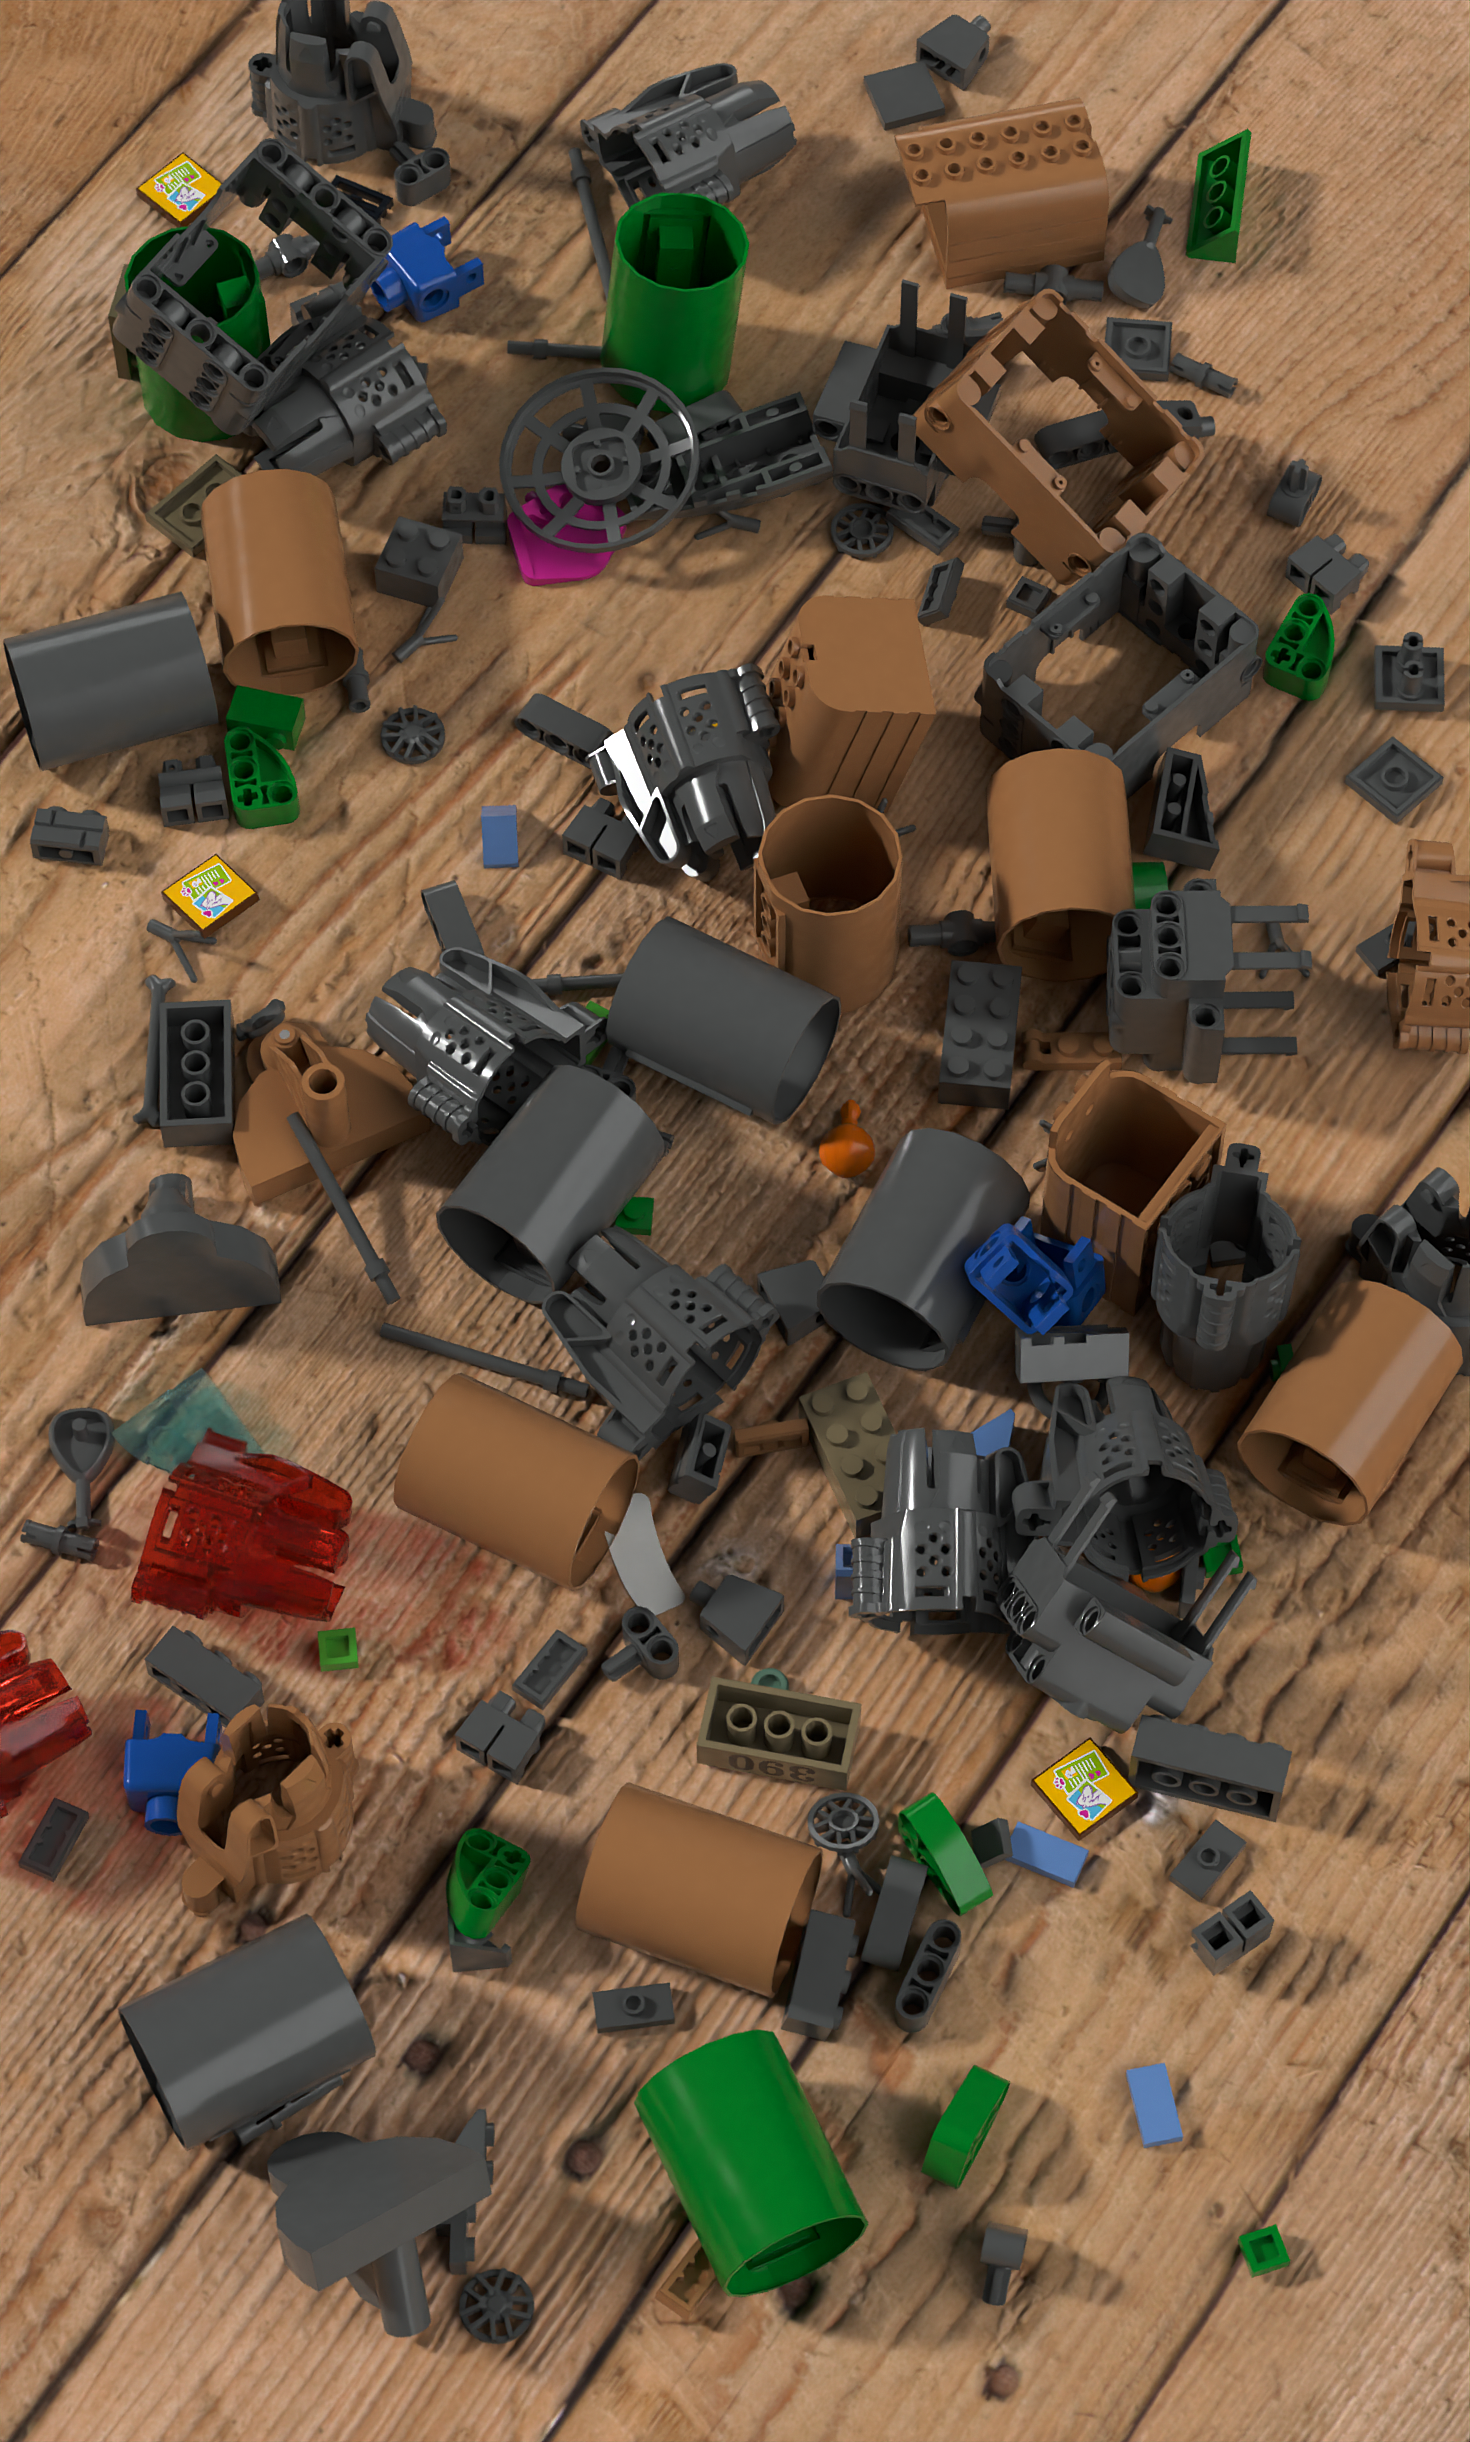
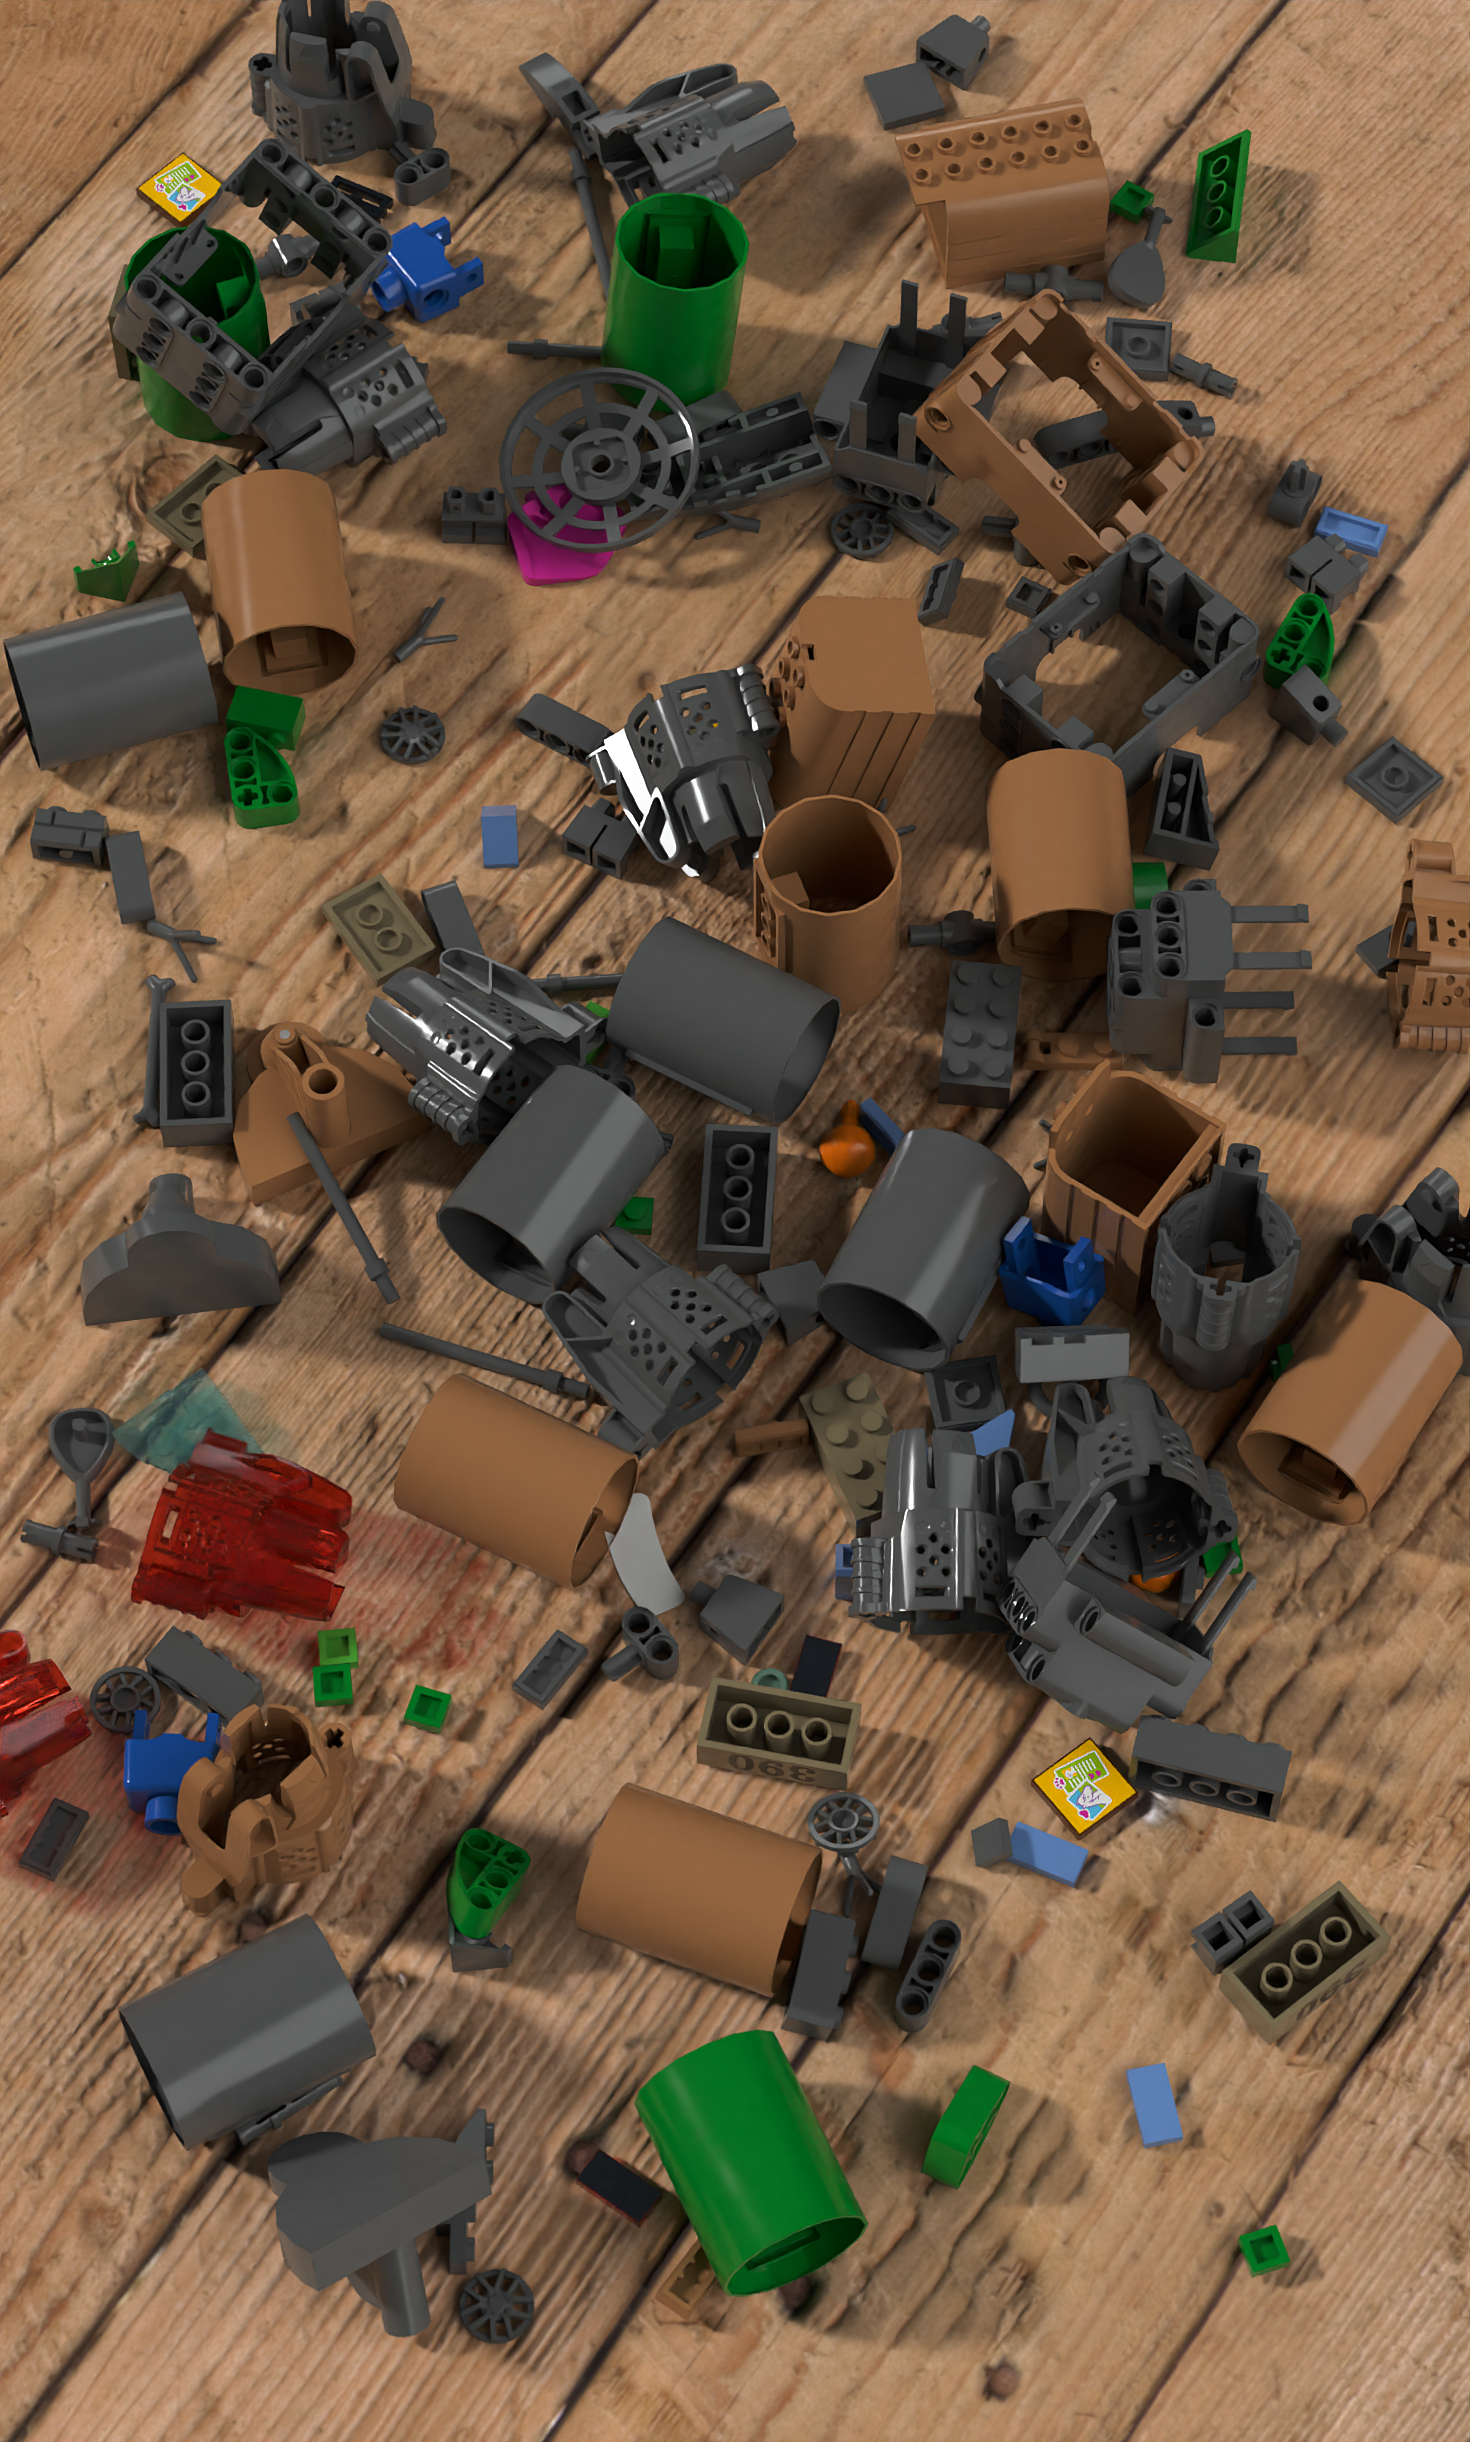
dark grey hips [158,755,229,827] -> none
tile [161,854,260,939] -> none
dark grey piece [236,999,286,1042] -> none
dark grey pin [342,647,371,713] -> none
dark grey brick [374,516,464,609] -> none
dark grey hips [455,1691,546,1785] -> none
dark grey plate [593,1982,675,2033] -> none
dark grey brick [667,1413,732,1504] -> none
green beam [898,1792,993,1916] -> none
blue piece [964,1223,1074,1335] -> none
dark grey beam [980,2221,1028,2306] -> none
dark grey plate [1169,1820,1246,1903] -> none
dark grey plant [1259,923,1310,979] -> none
dark grey plate [1374,632,1445,712] -> none
none -> green slope [73,540,139,602]
none -> dark grey wheel [90,1666,161,1735]
none -> dark grey beam [105,831,156,925]
none -> green plate [312,1663,354,1707]
none -> dark tan plate [321,873,437,988]
none -> green plate [404,1685,452,1734]
none -> dark grey slope [519,52,600,162]
none -> black tile [576,2149,663,2228]
none -> dark grey brick [697,1123,778,1274]
none -> black tile [789,1635,842,1698]
none -> medium blue tile [860,1097,905,1156]
none -> dark grey tile [923,1355,1007,1432]
none -> green plate [1109,180,1155,224]
none -> dark tan brick [1218,1880,1391,2046]
none -> dark grey torso [1269,664,1349,747]
none -> medium blue tile [1313,506,1388,558]

